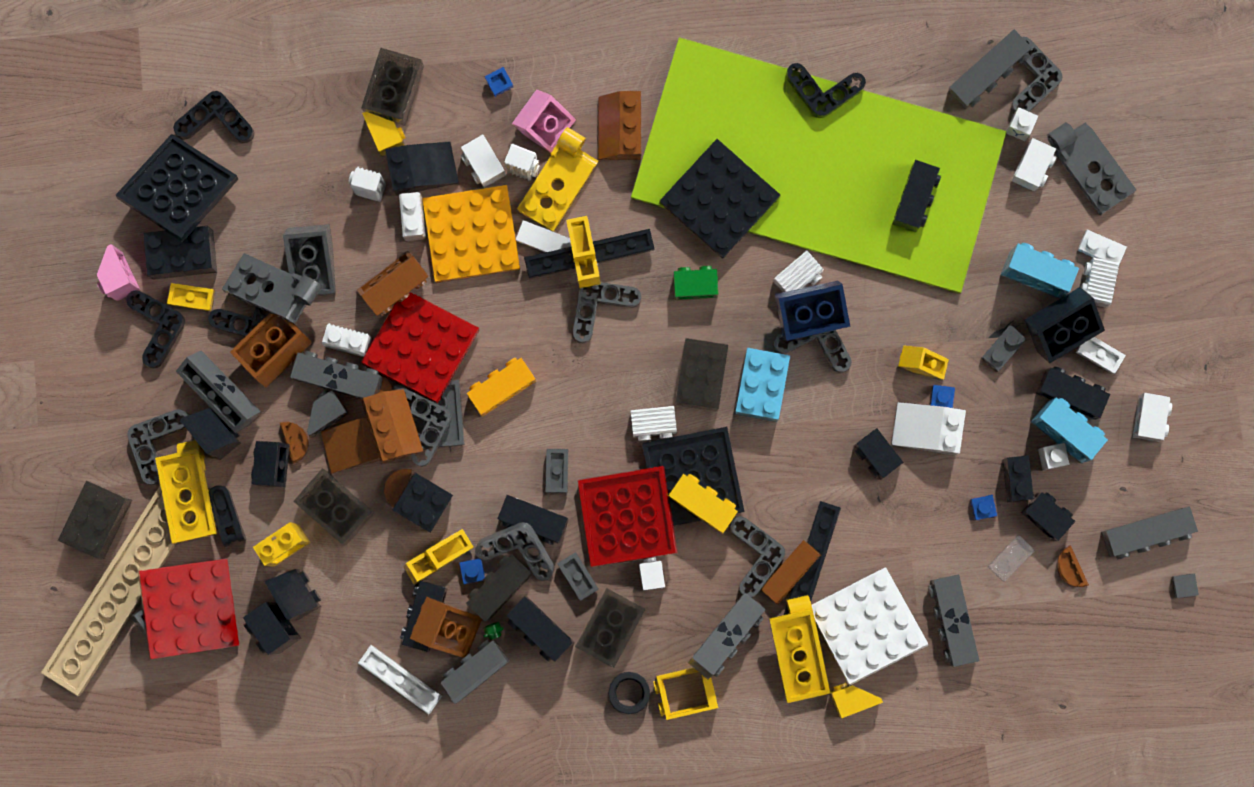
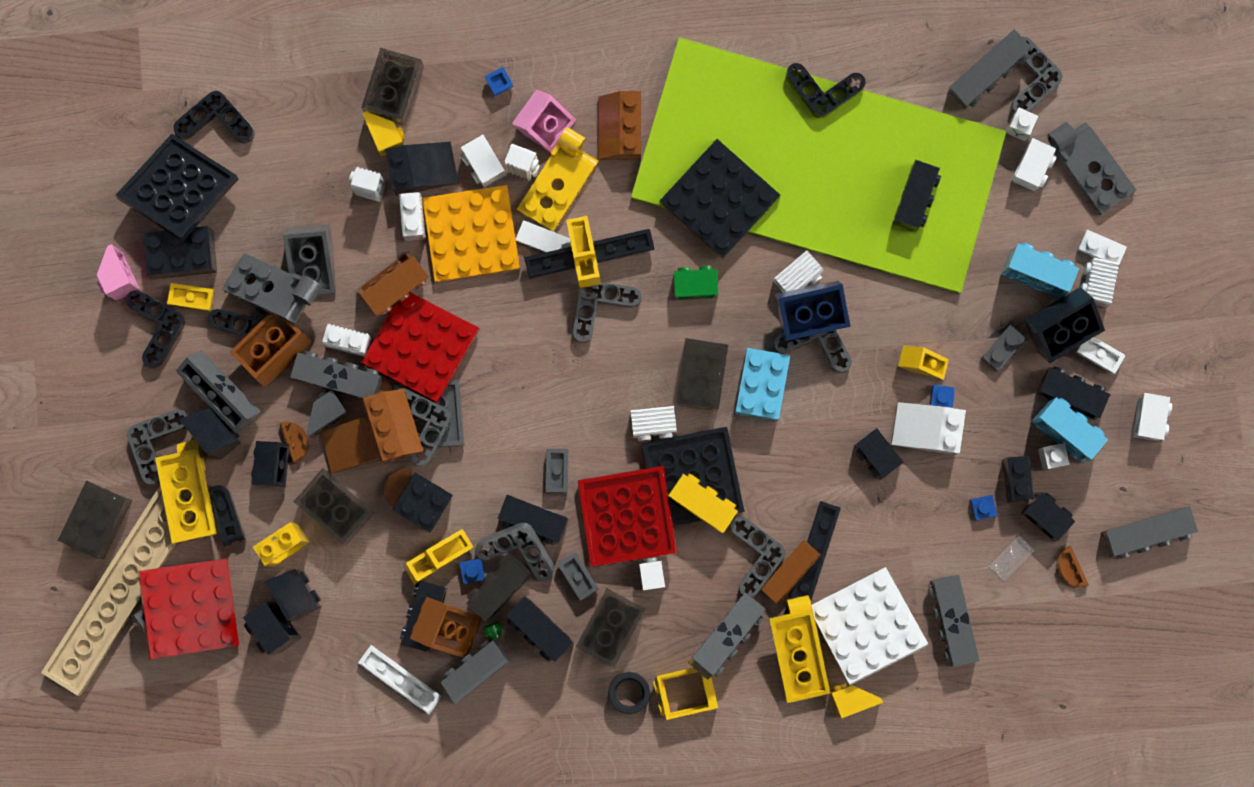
light orange brick [467,357,537,417] -> none
dark grey tile [1172,573,1199,598] -> none

